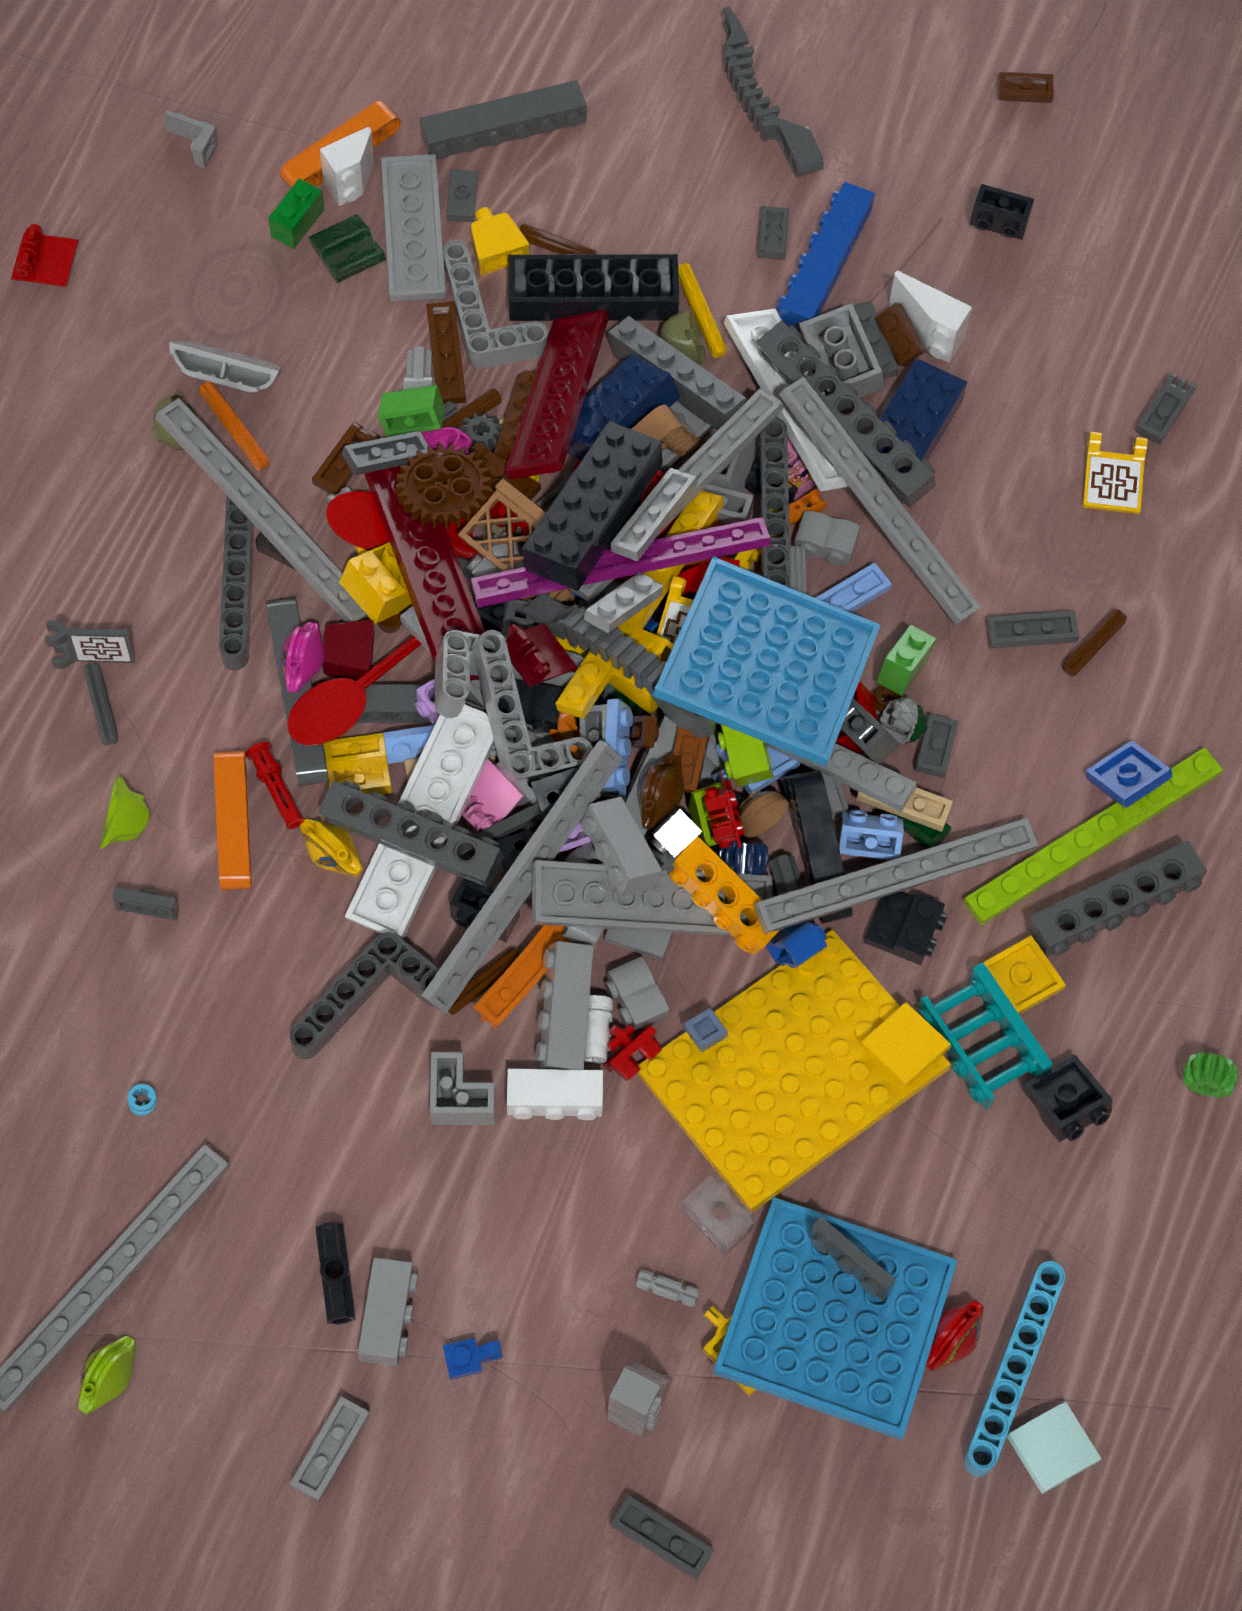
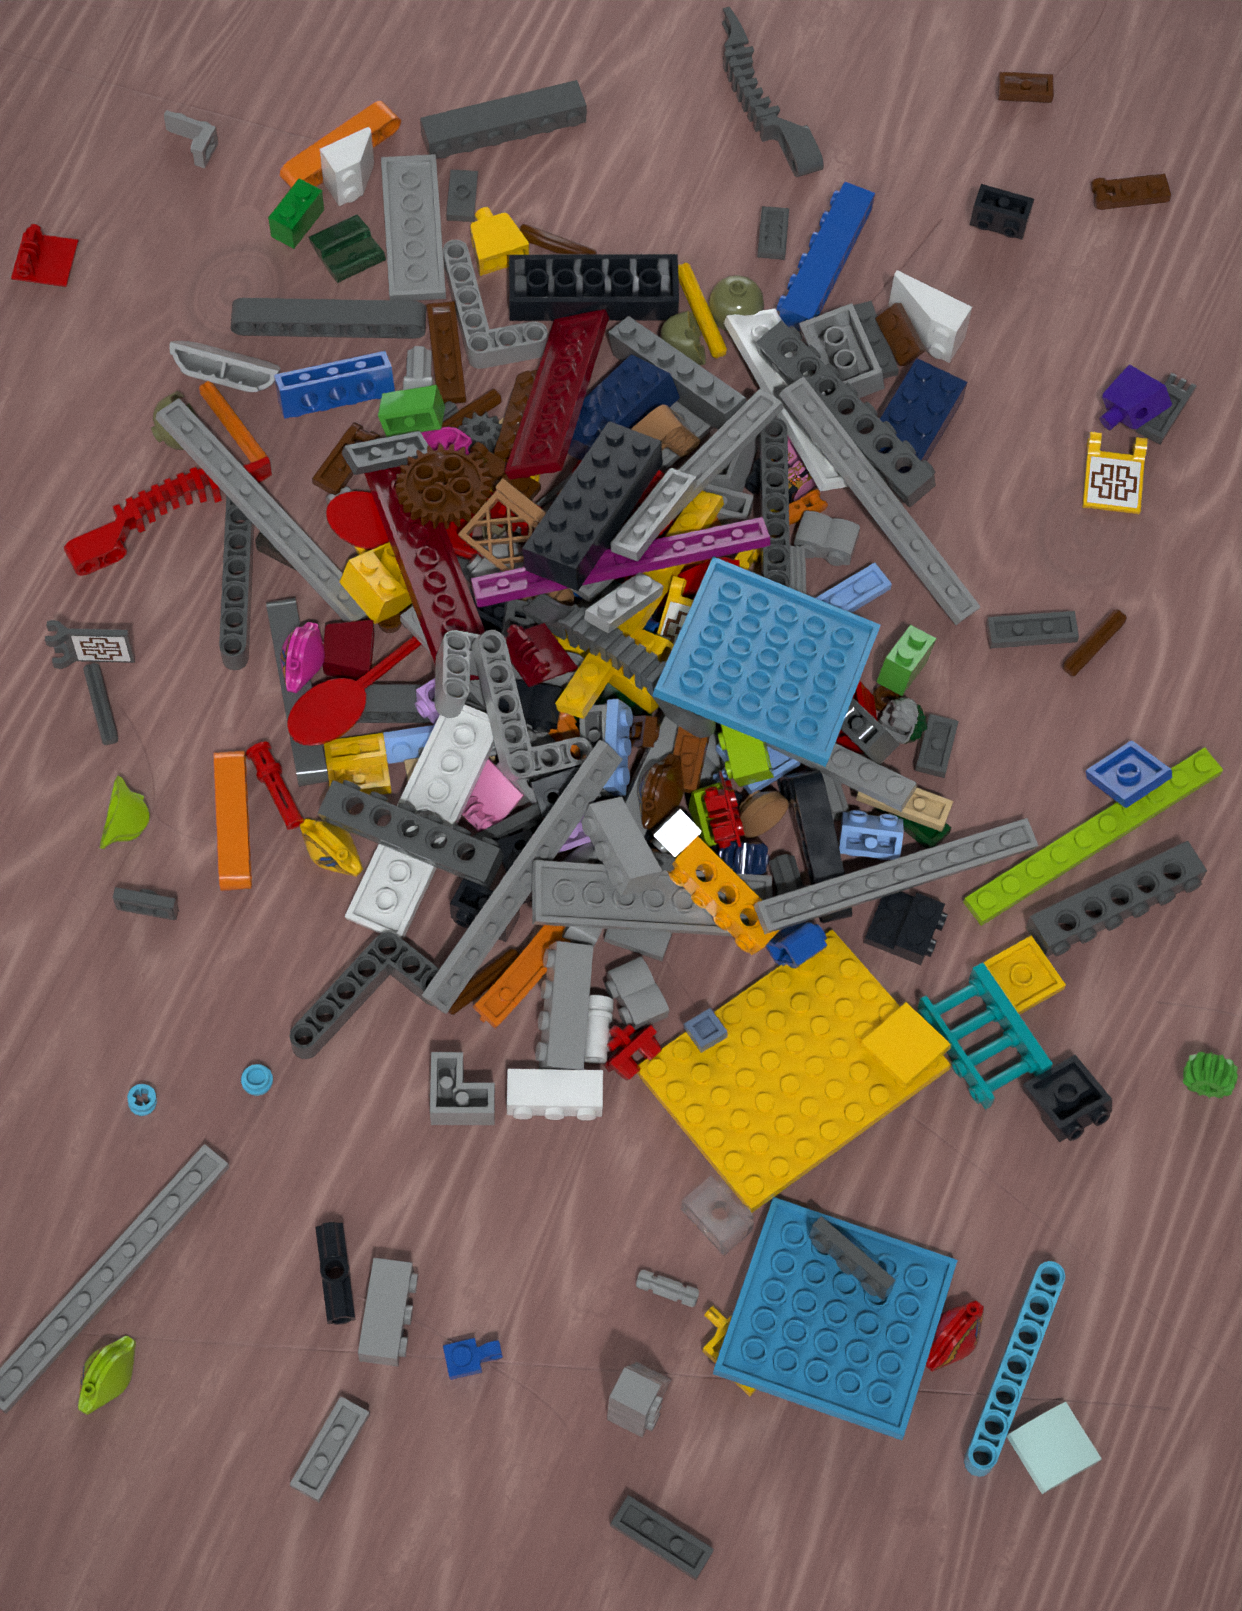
none -> red piece [64,456,272,576]
none -> dark grey beam [230,298,426,339]
none -> medium azure plate [241,1064,273,1096]
none -> blue brick [274,351,395,419]
none -> olive cylinder [708,275,764,331]
none -> reddish brown plate [1090,173,1171,210]
none -> dark purple torso [1099,364,1172,430]

